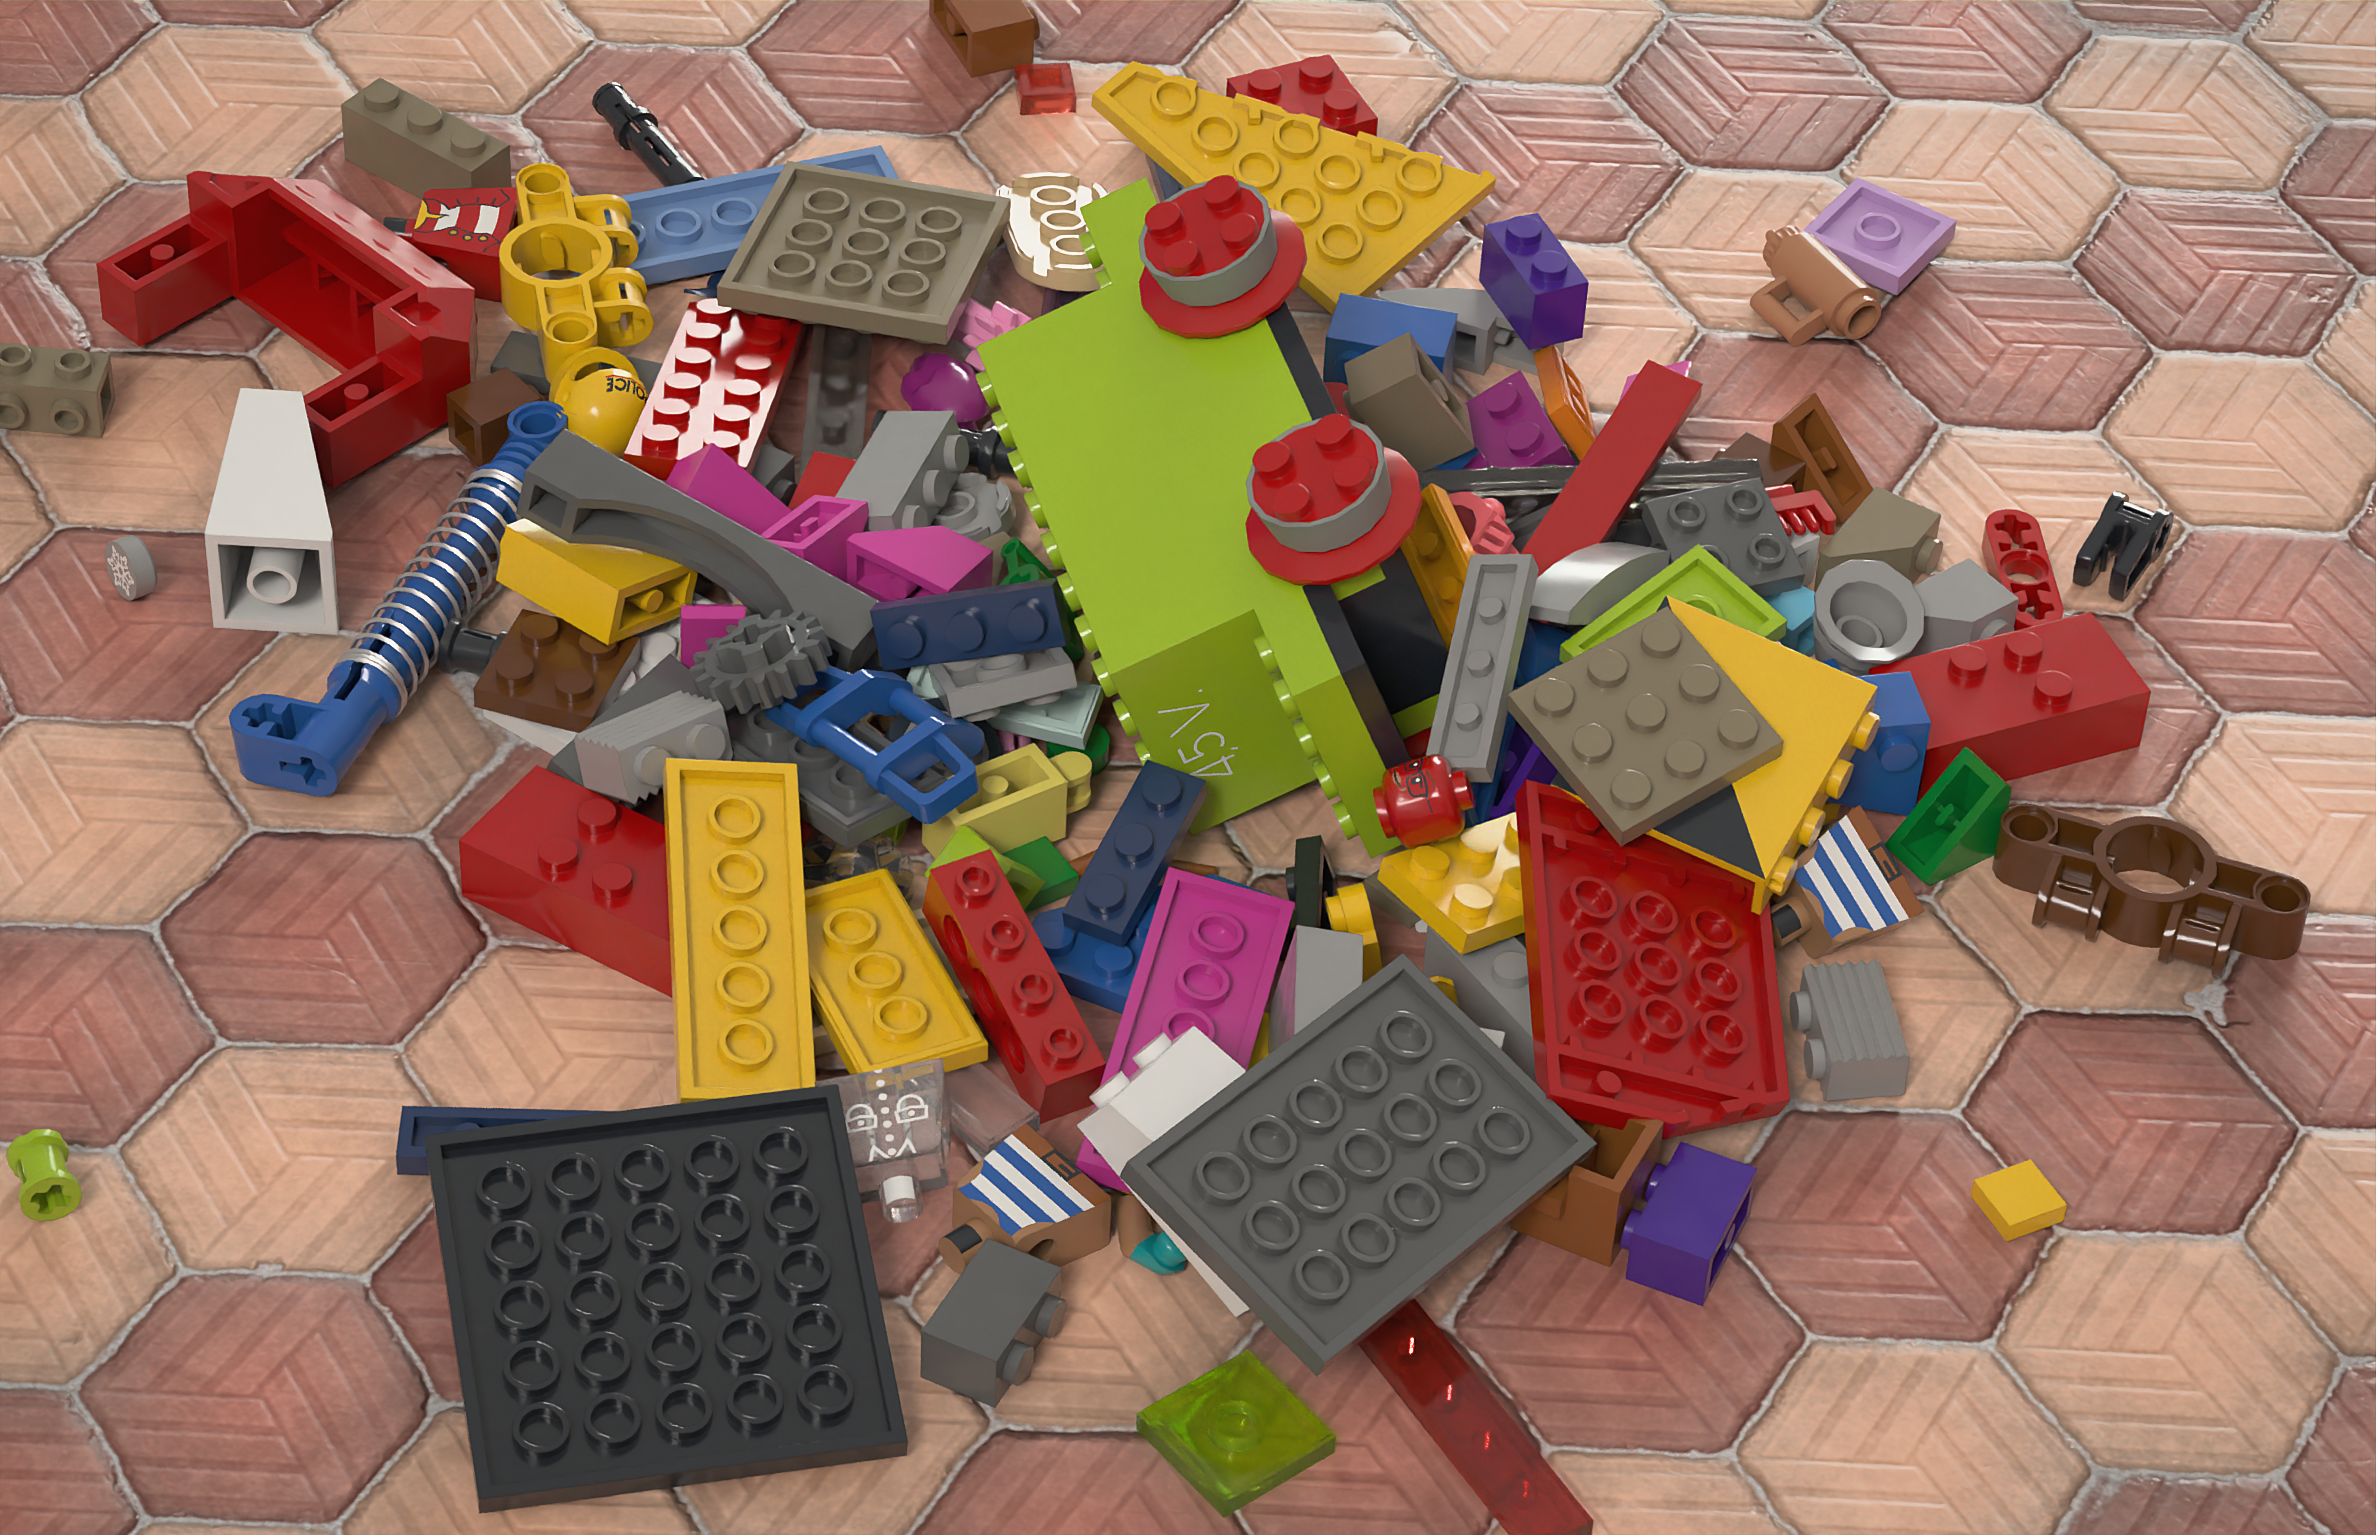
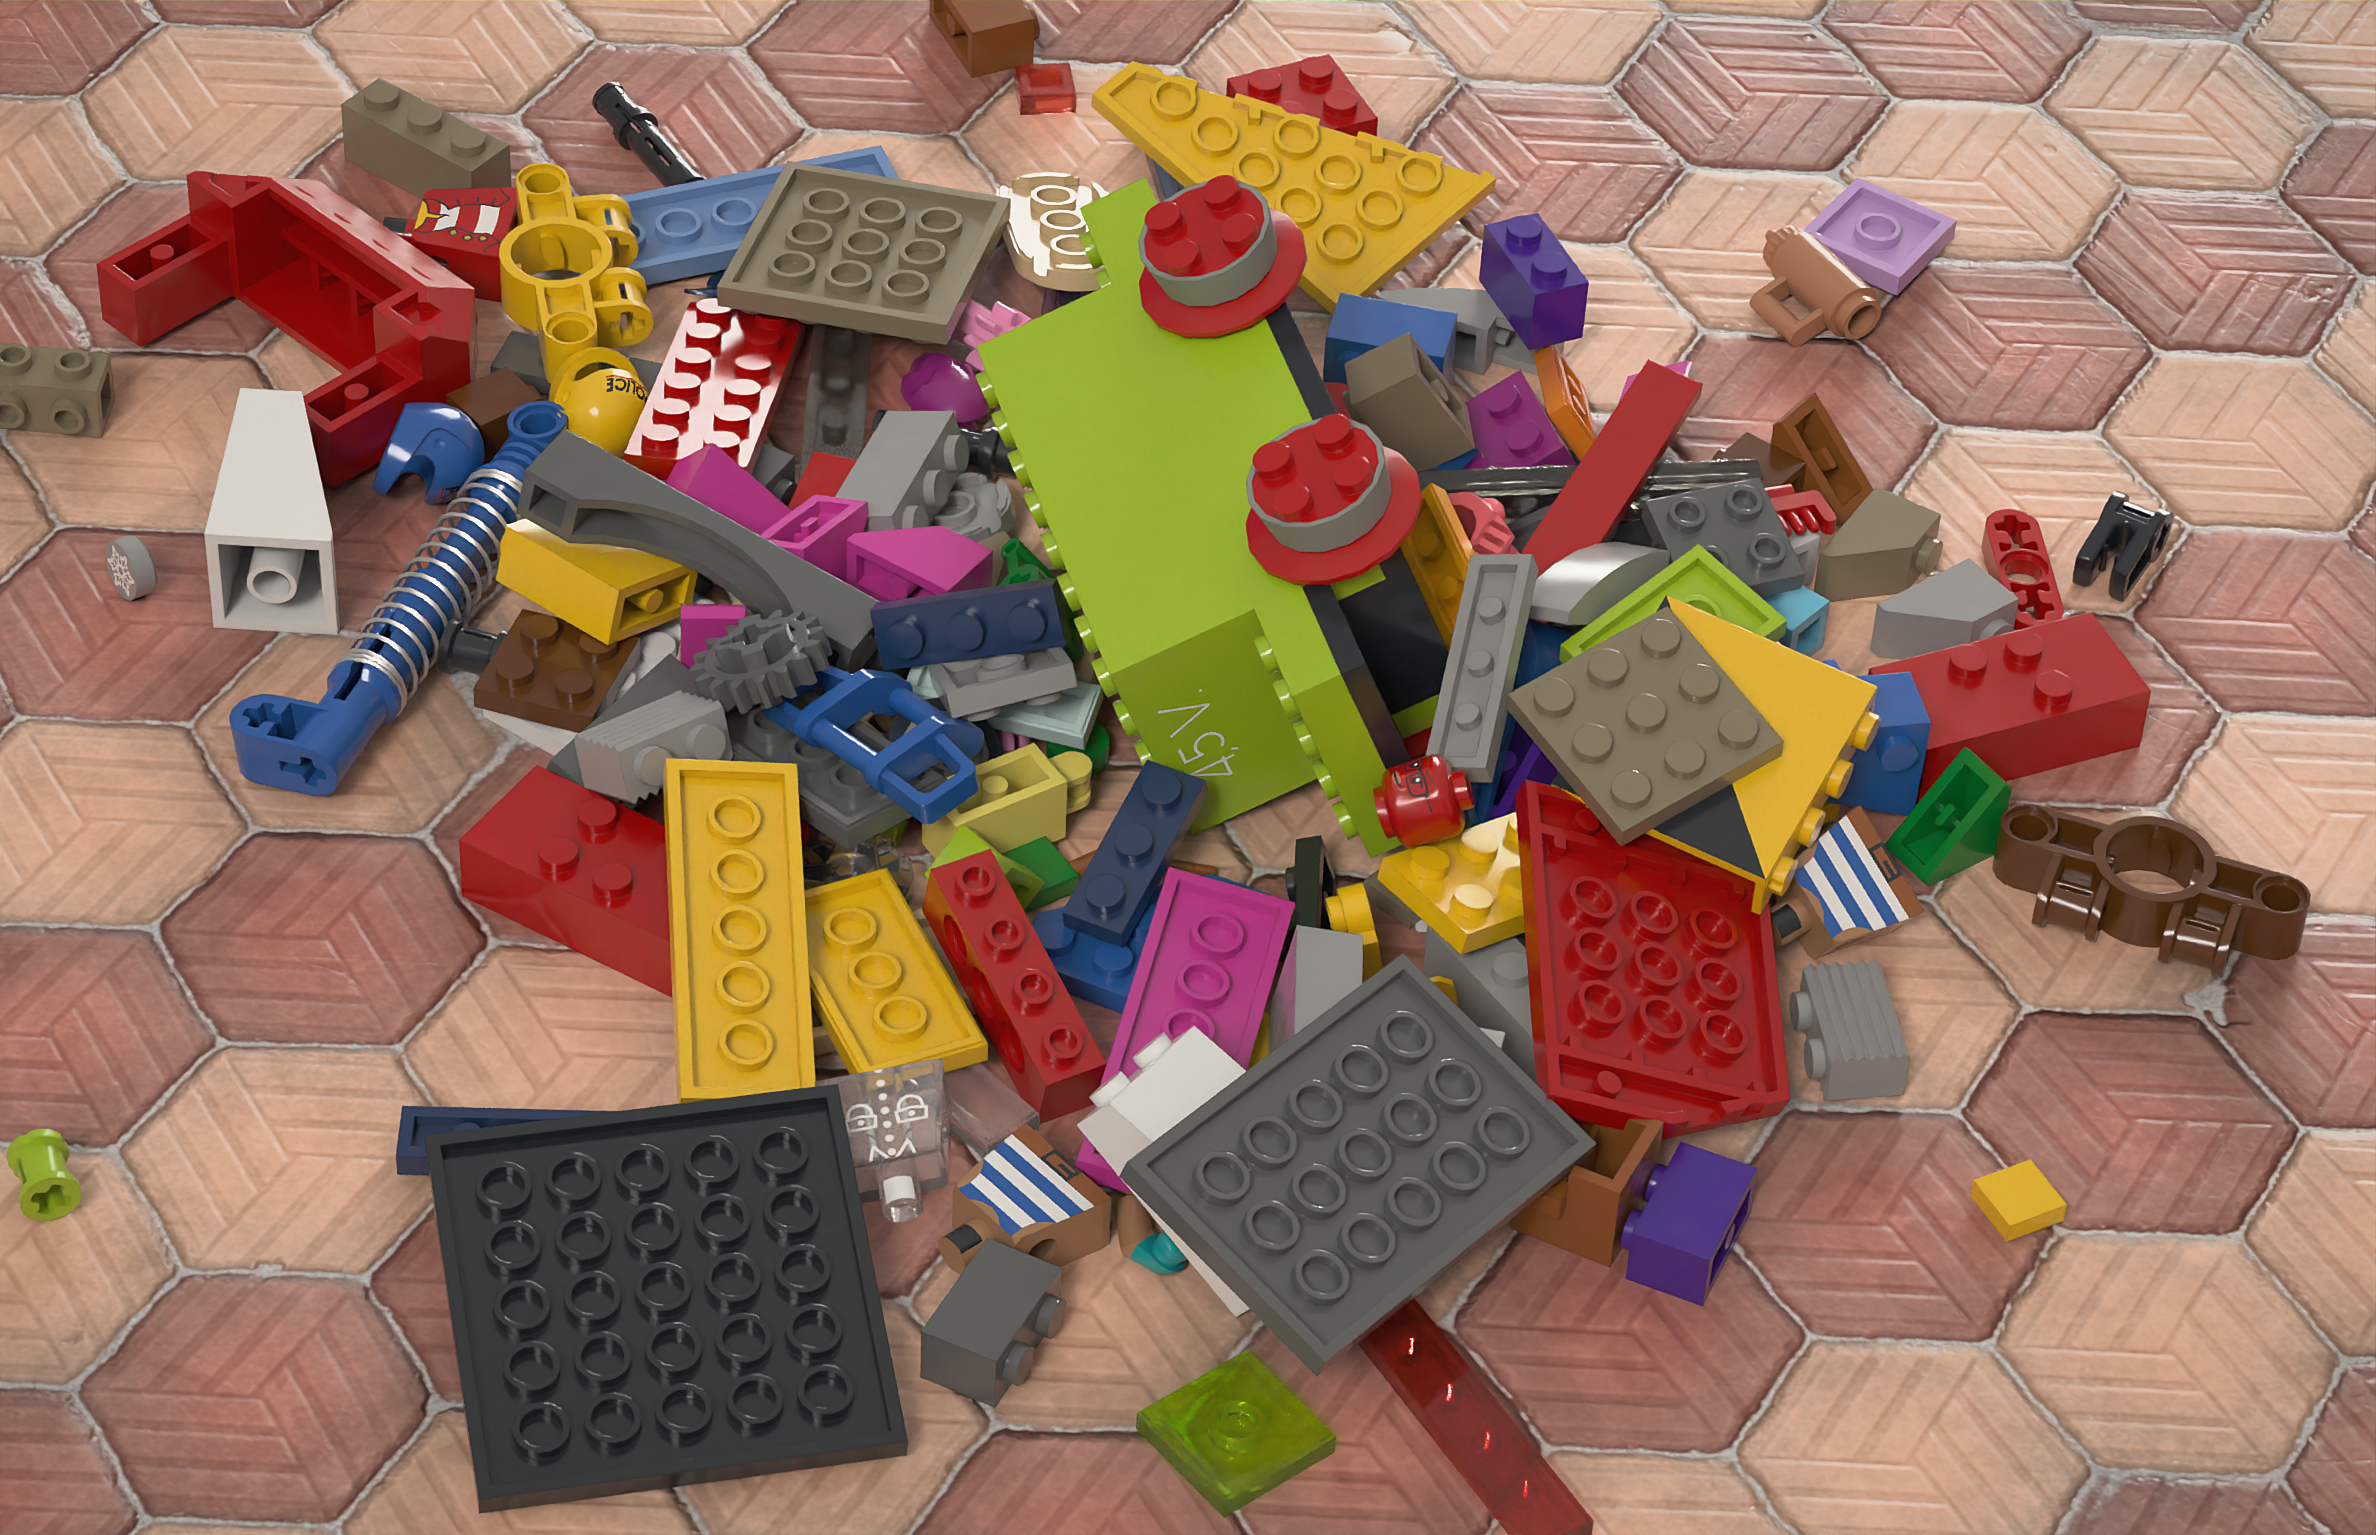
light grey piece [1812,559,1925,676] -> none
none -> blue helmet [371,403,485,503]

